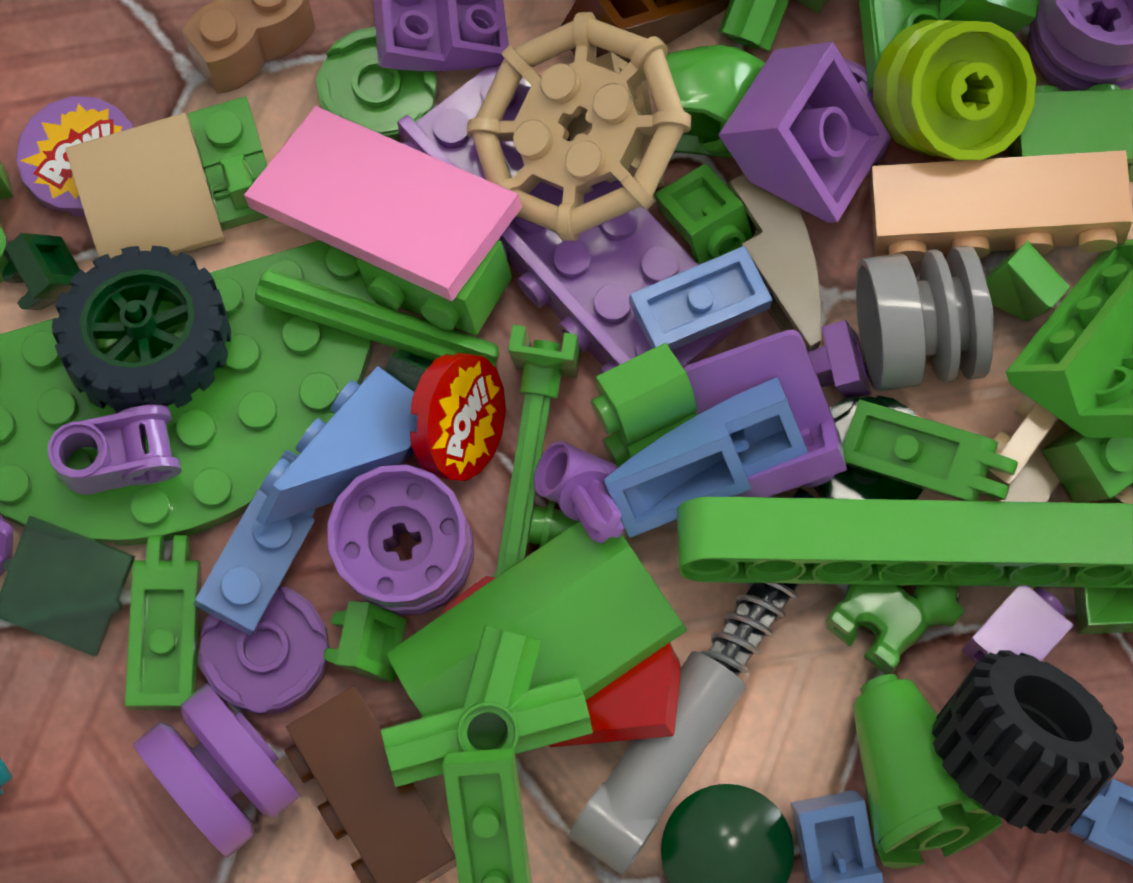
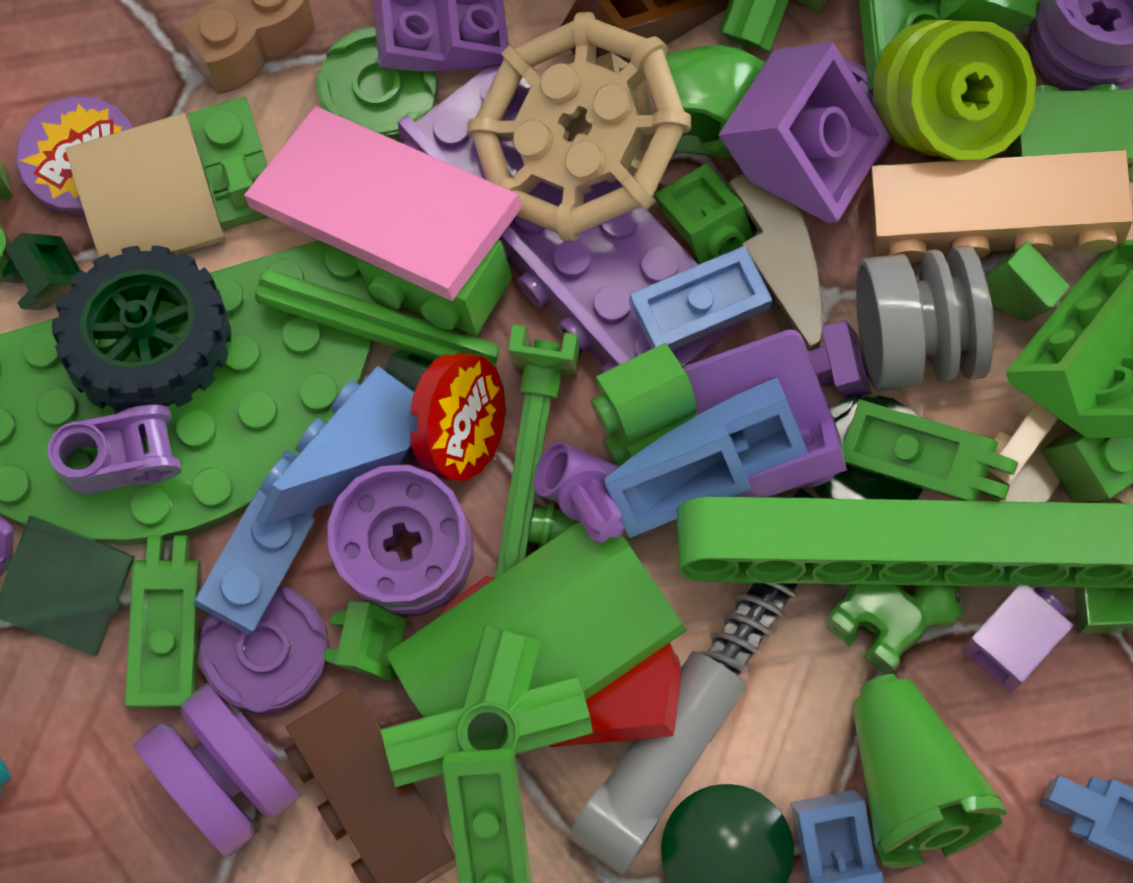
black tyre [932,650,1124,834] -> none

